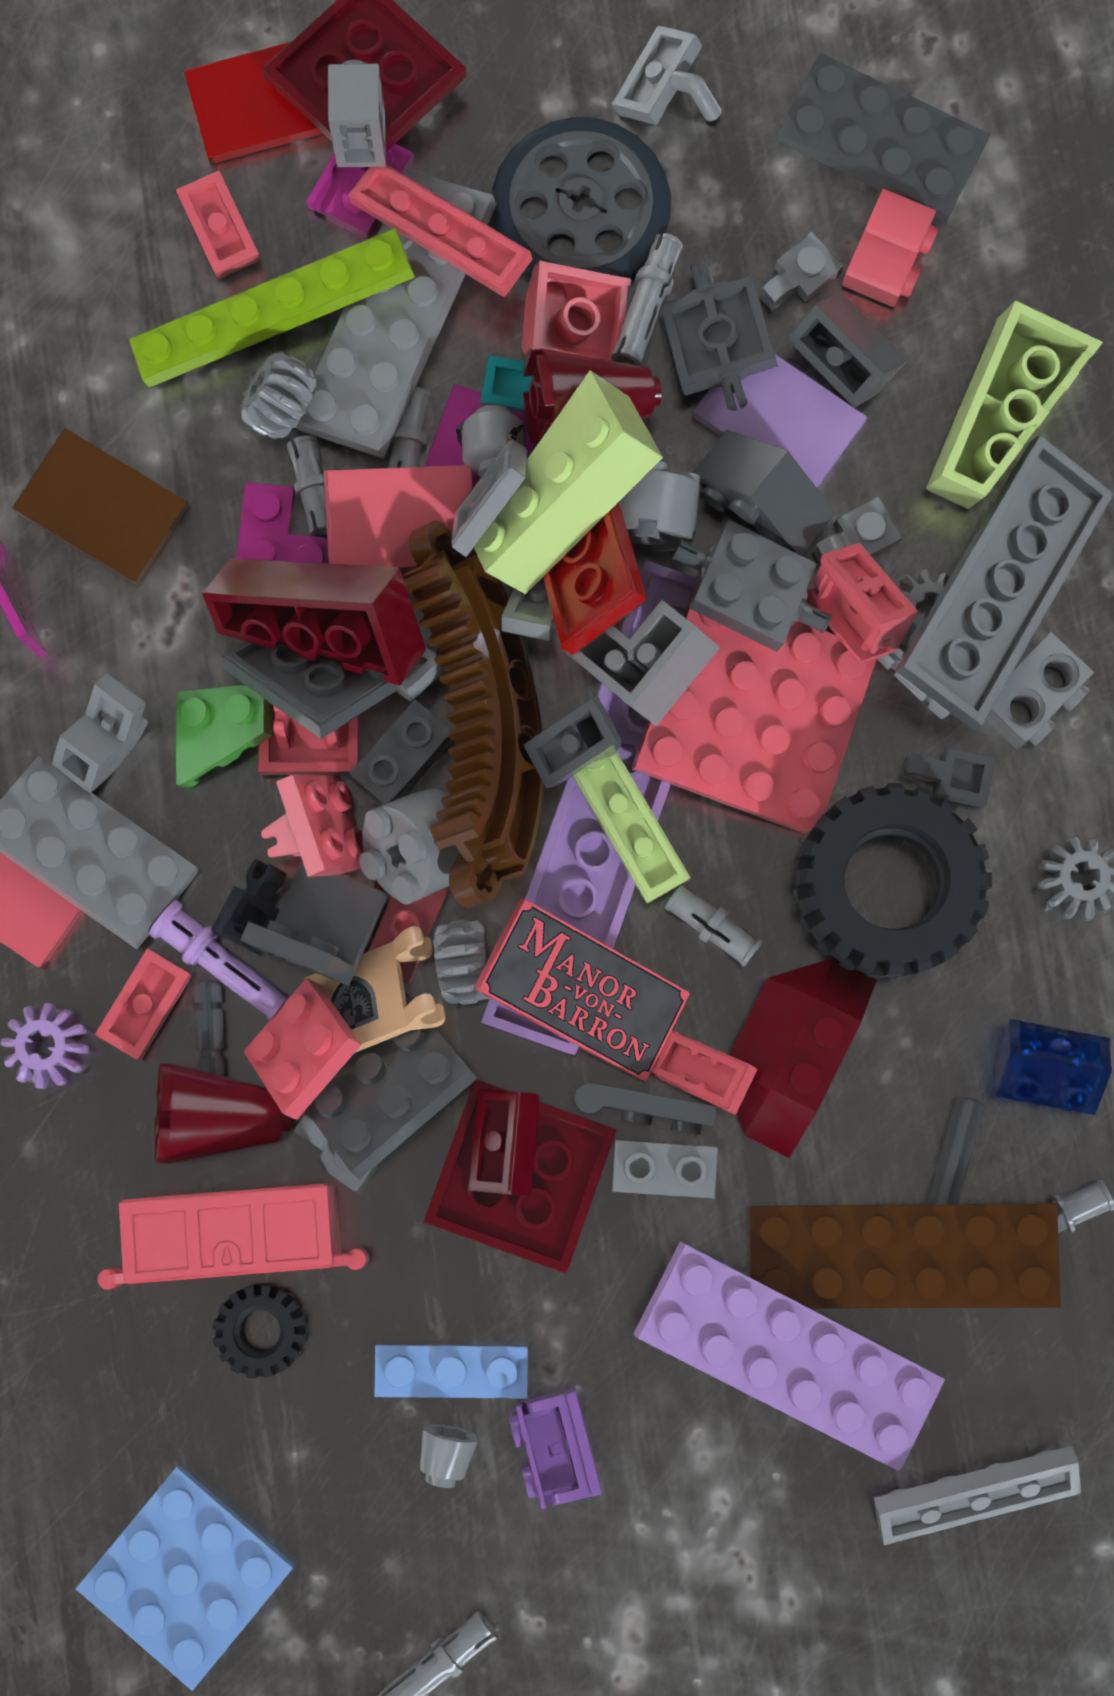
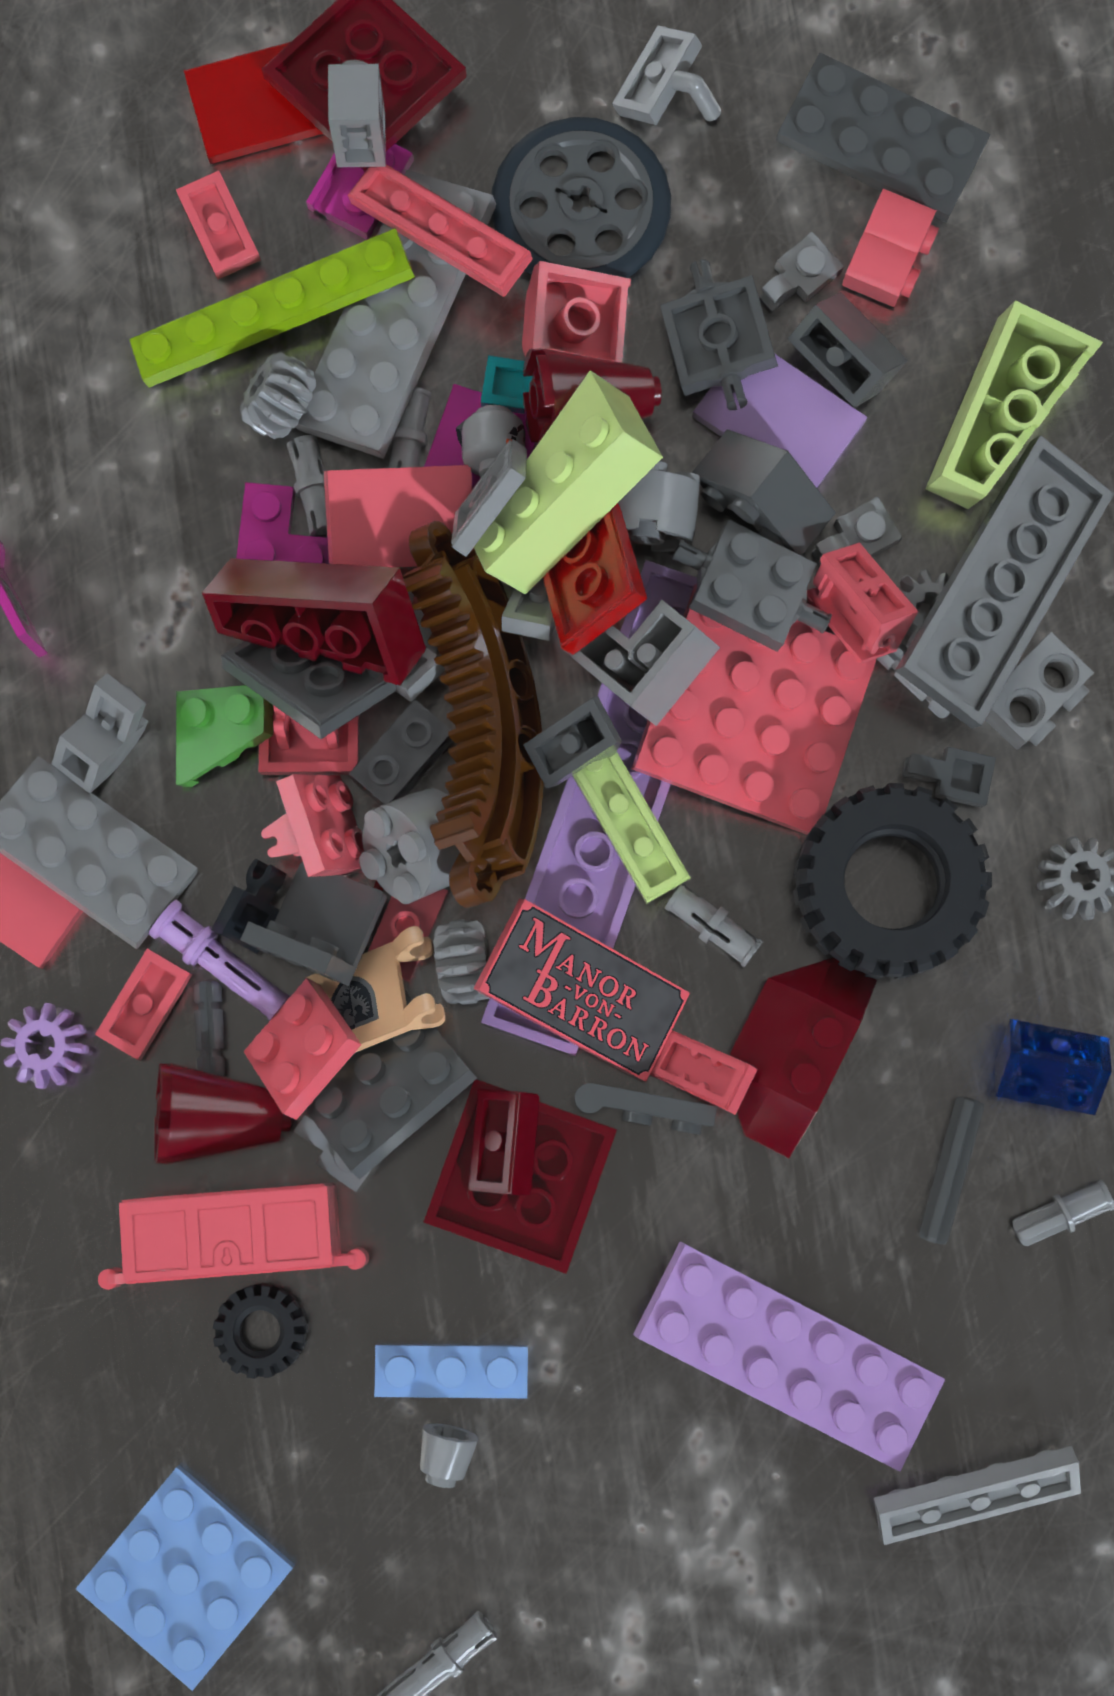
reddish brown tile [12,428,190,586] -> none
medium lavender hinge [509,1387,602,1510] -> none
light grey pin [611,233,683,366] -> none
light grey brick [611,1140,718,1199] -> none
reddish brown plate [750,1203,1061,1309] -> none

